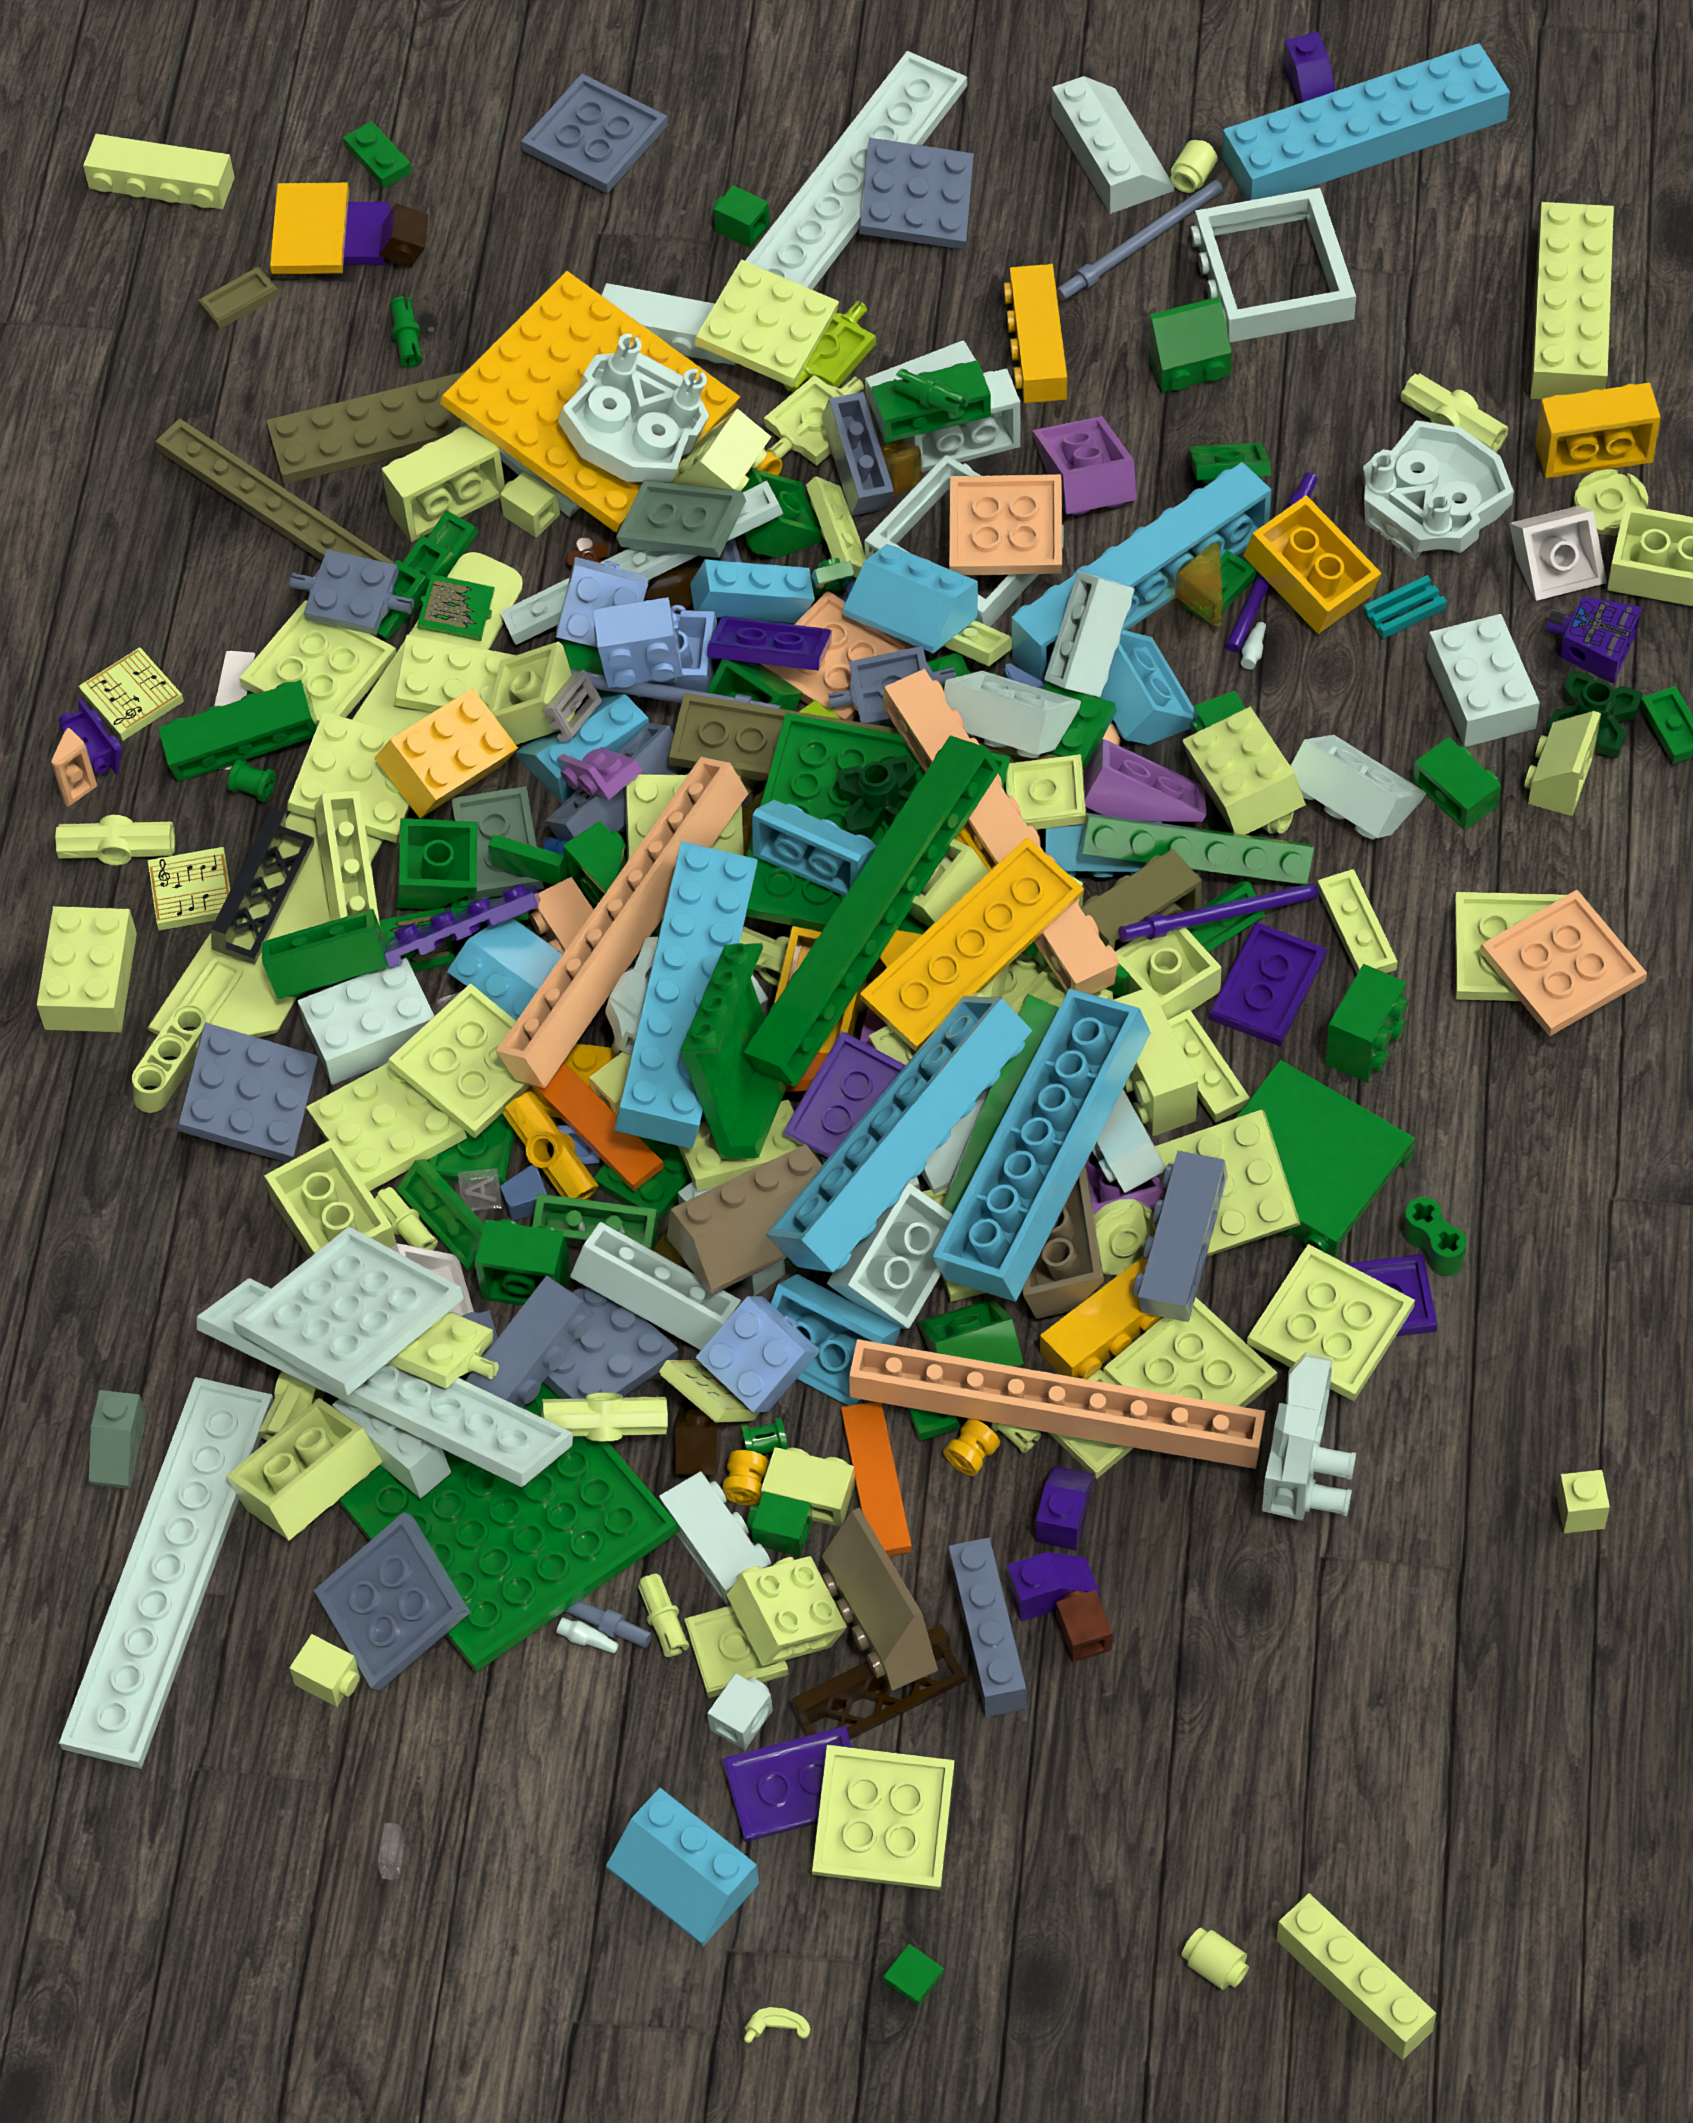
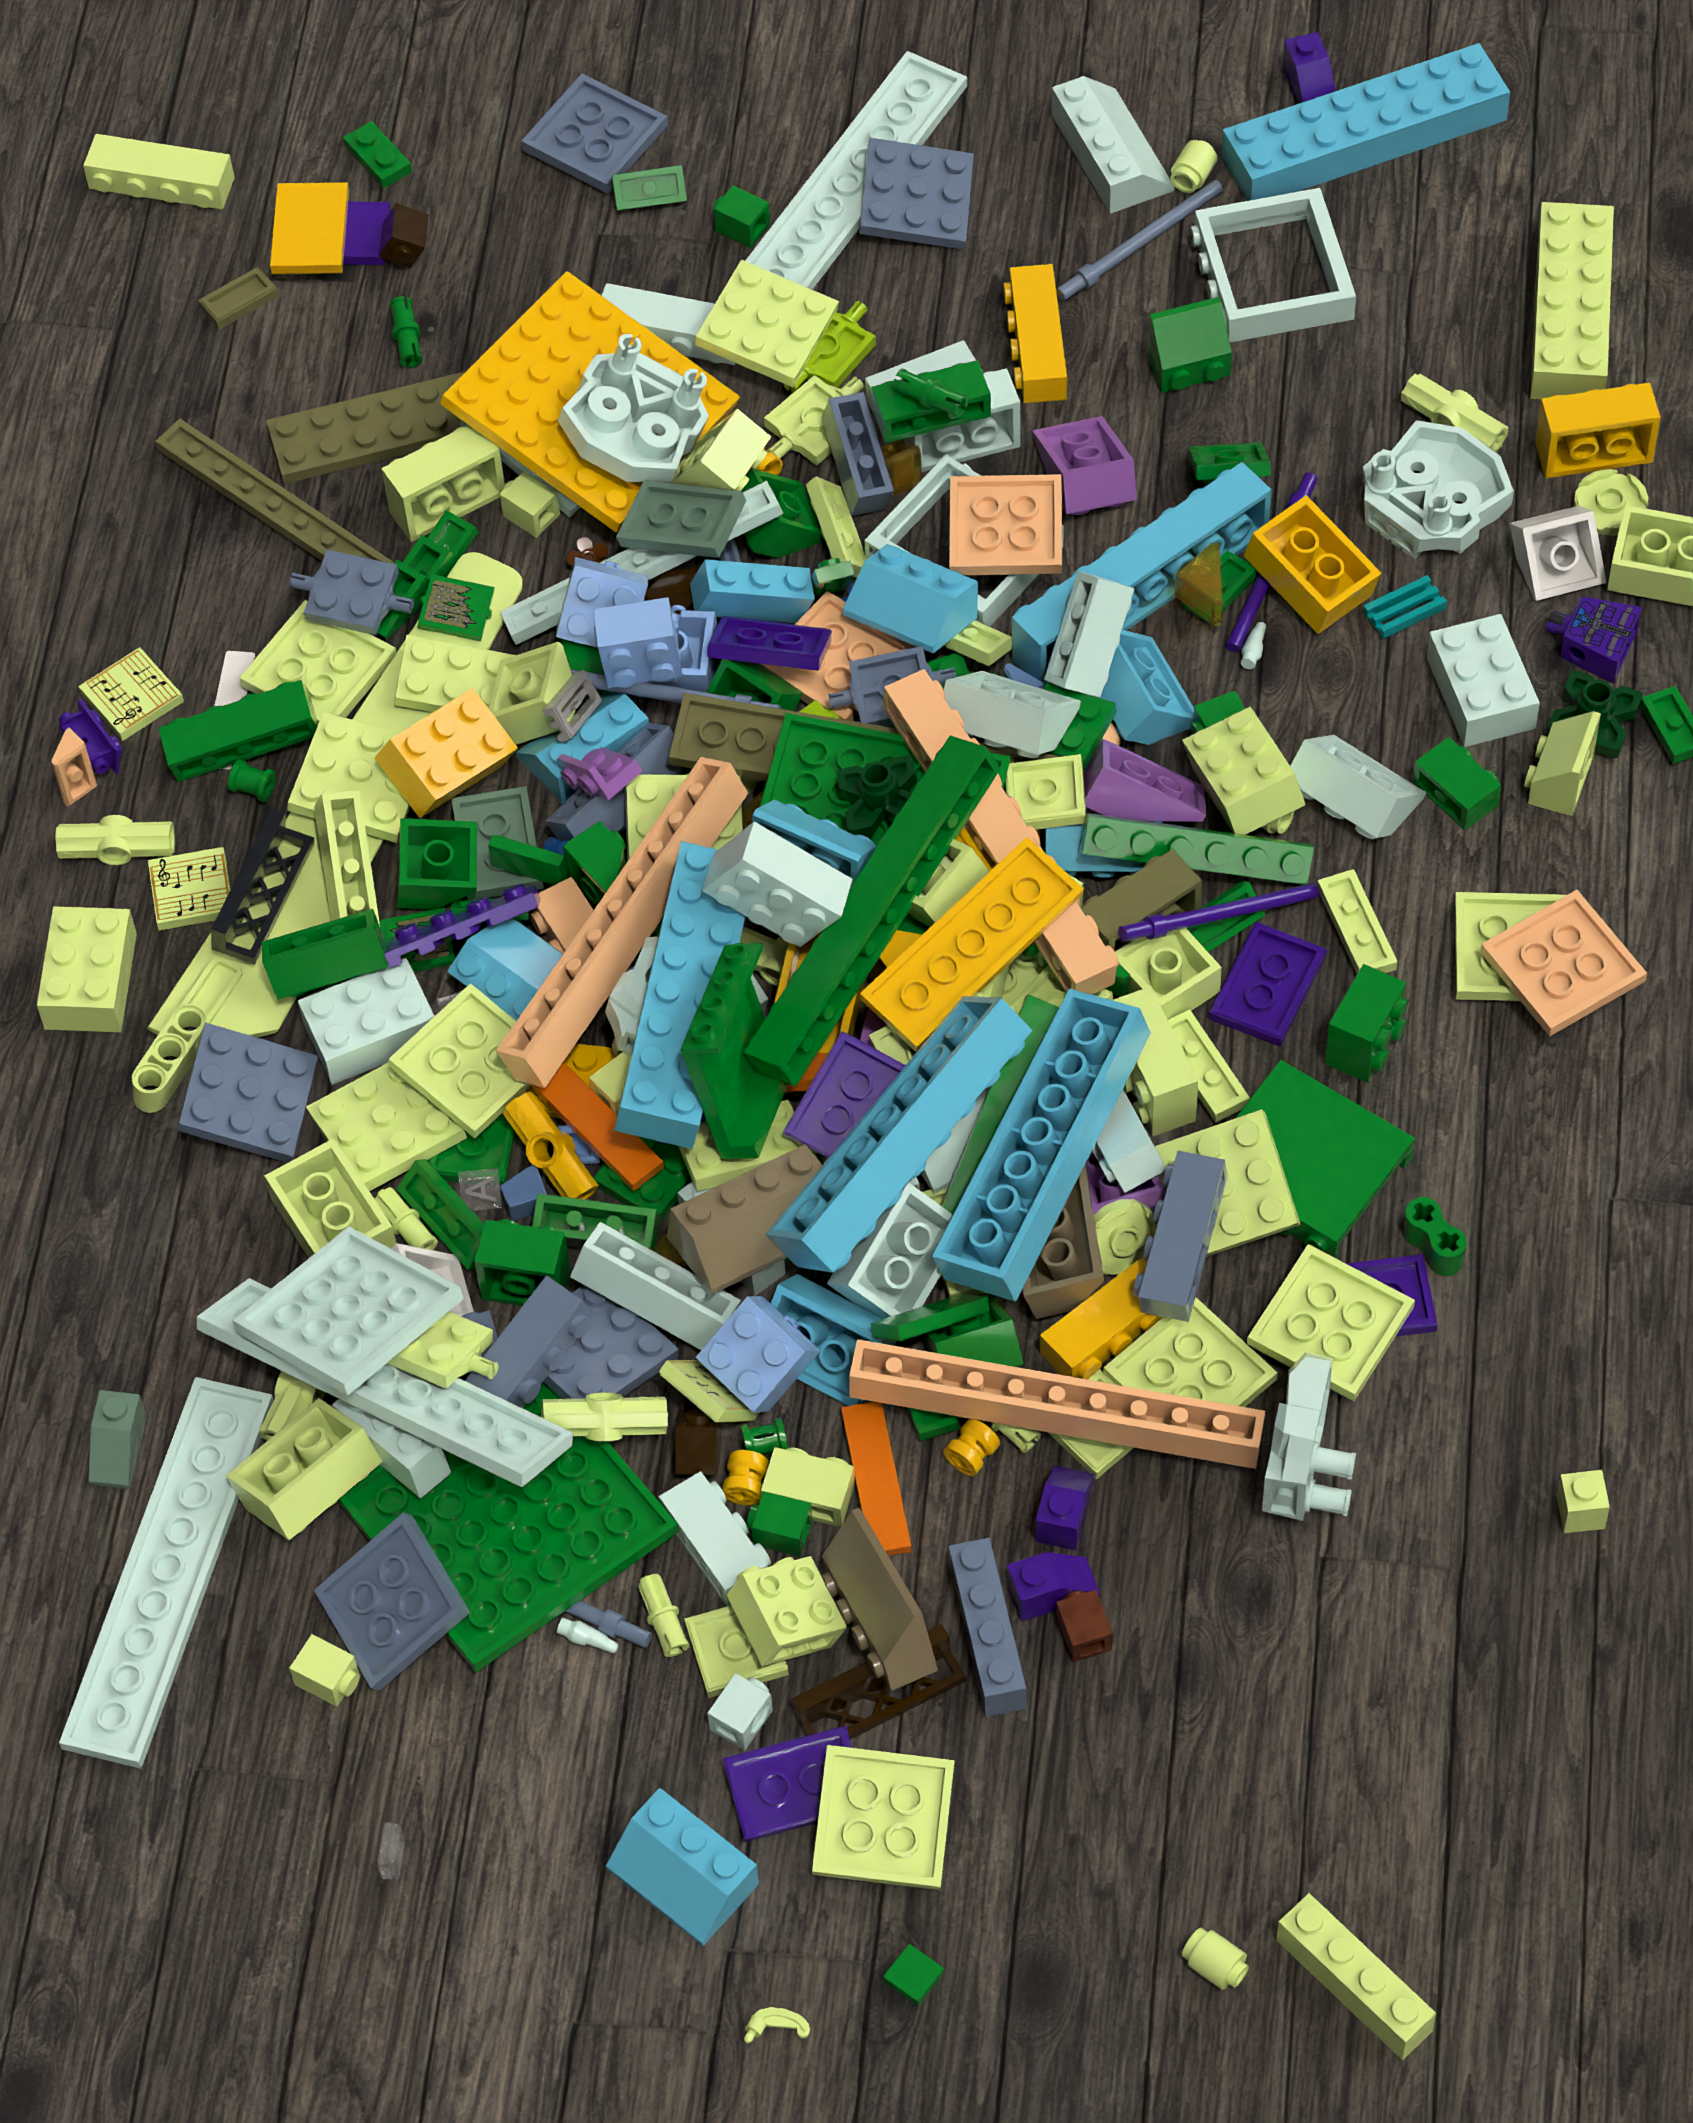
none -> plate [612,165,687,210]
none -> light aqua brick [702,822,852,947]
none -> green tile [871,1294,989,1341]

